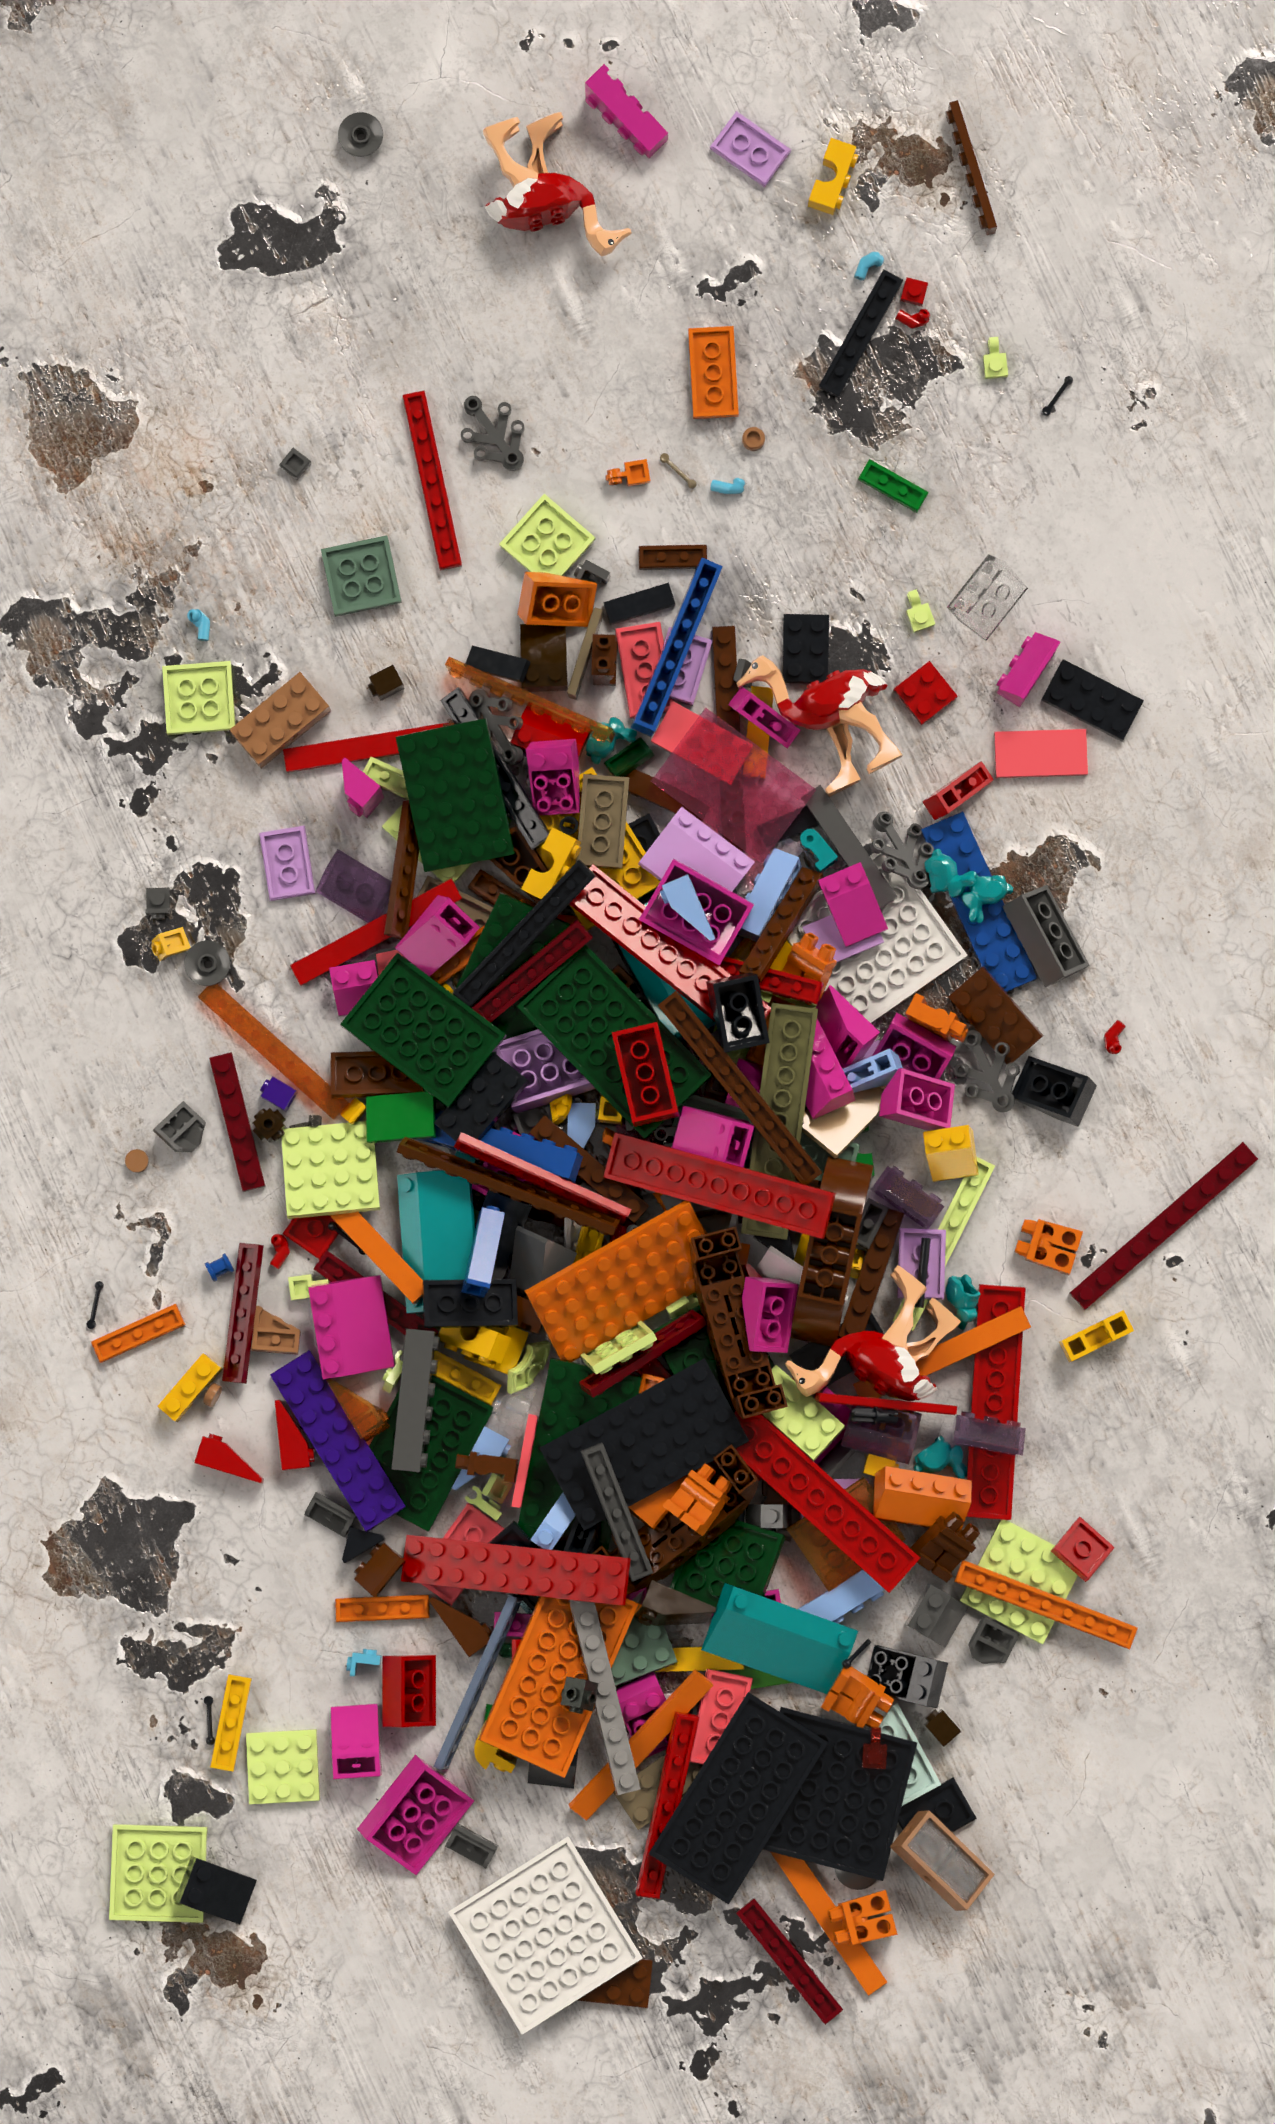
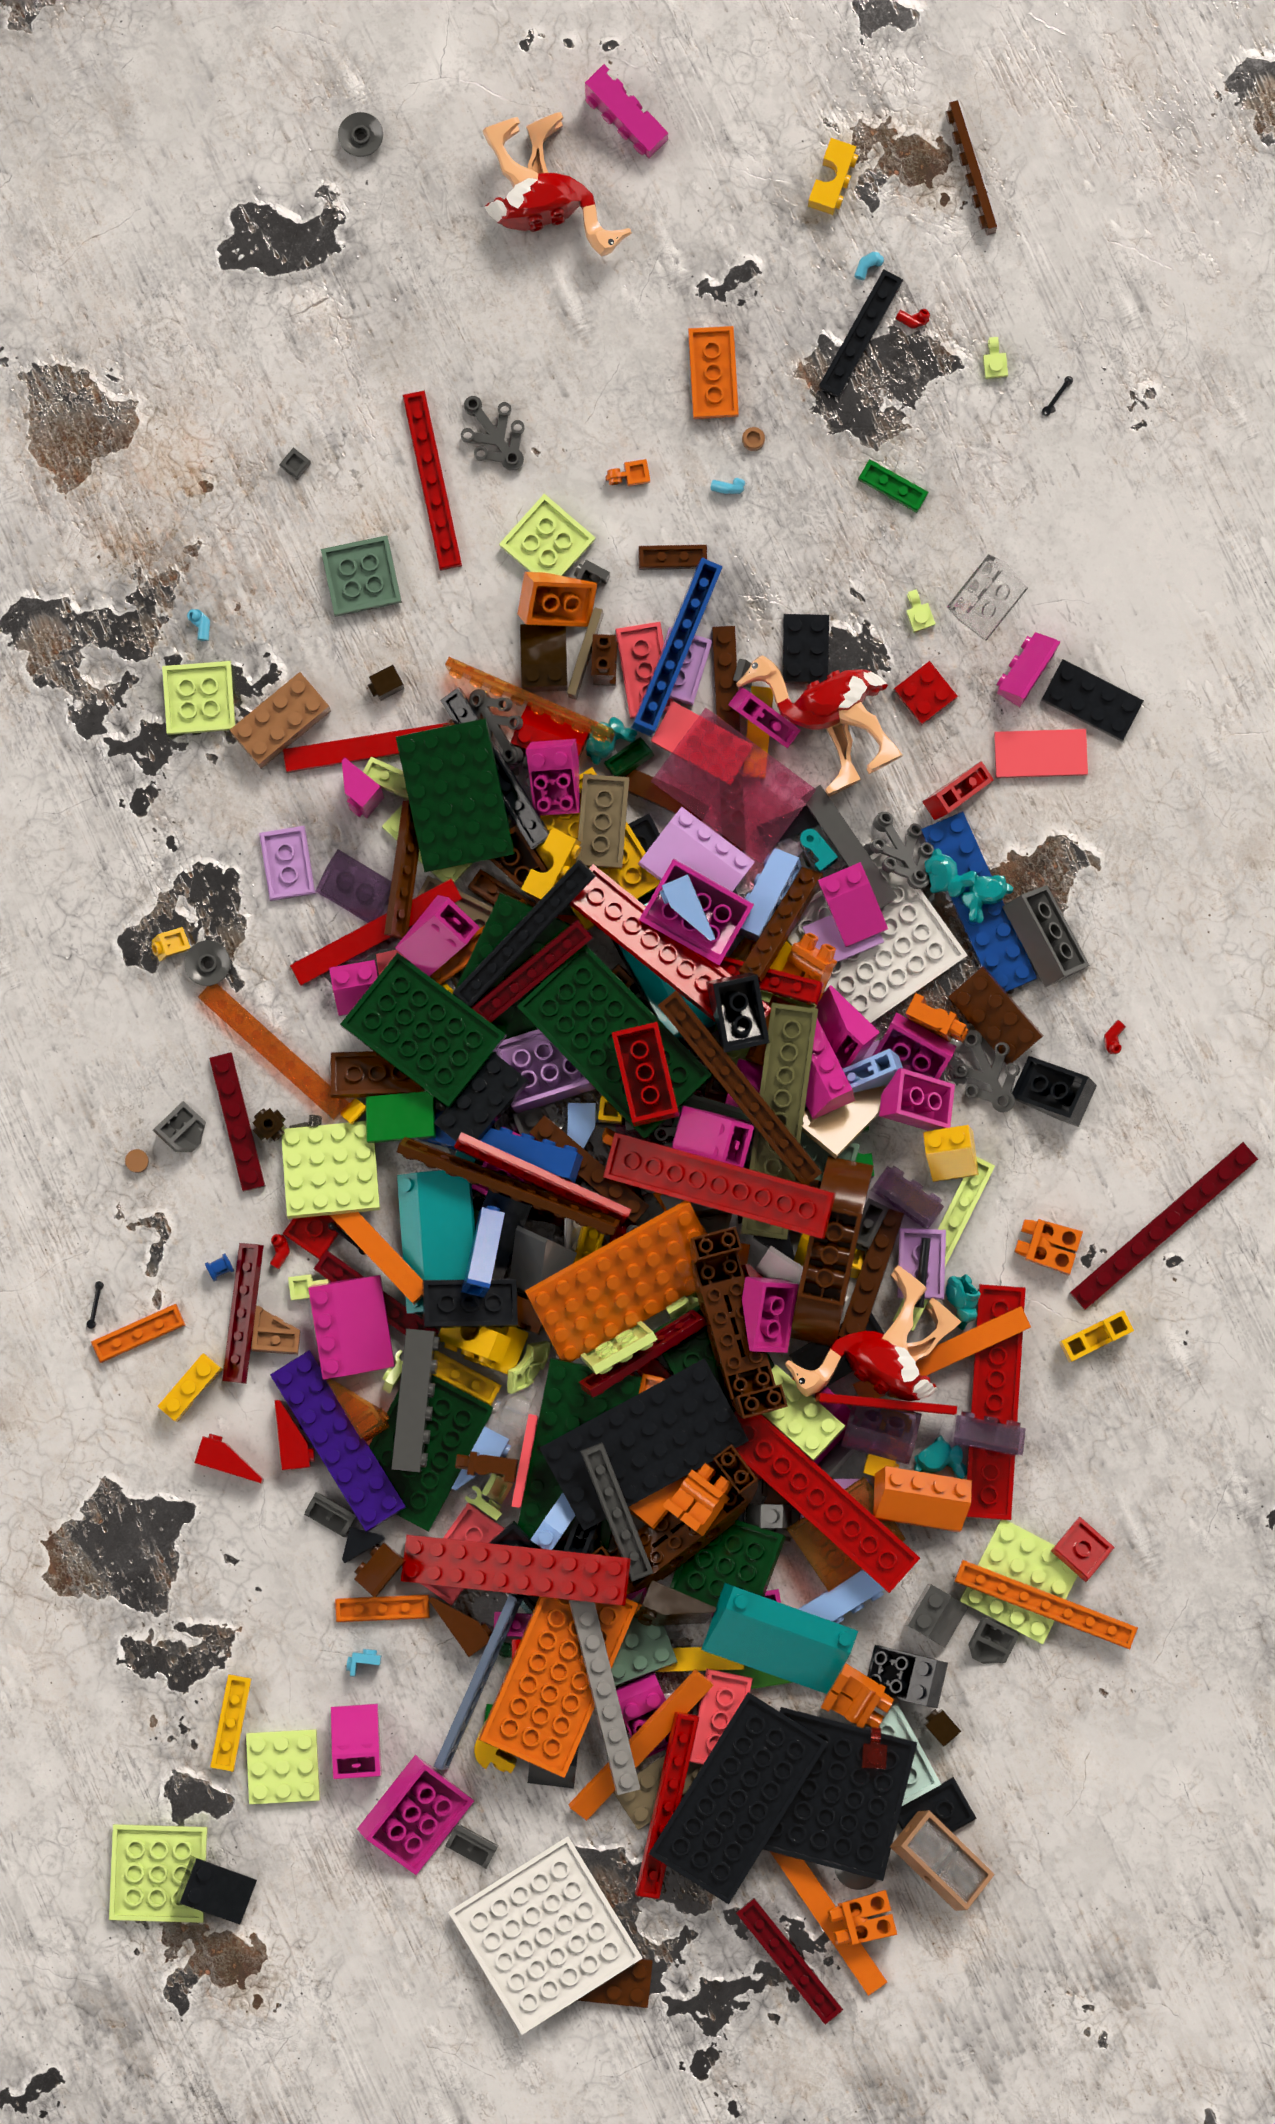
dark grey bracket [145,887,171,920] -> none
medium nougat tile [203,1383,222,1407] -> none
black hinge [204,1696,215,1745] -> none
dark purple brick [260,1076,298,1112] -> none
red slope [382,1655,436,1728] -> none
black tile [464,645,531,683] -> none
yellow tile [550,1094,572,1125] -> none
black hinge [560,816,578,835] -> none
pearl dark grey brick [561,1676,598,1714] -> none
black tile [603,582,675,625] -> none
dark tan hinge [660,453,697,488] -> none
lavender tile [710,111,791,187] -> none
black hinge [842,1638,871,1668] -> none
black axle [851,1407,898,1425] -> none
red plate [900,277,928,306] -> none
reddish brown hips [910,1512,980,1583] -> none

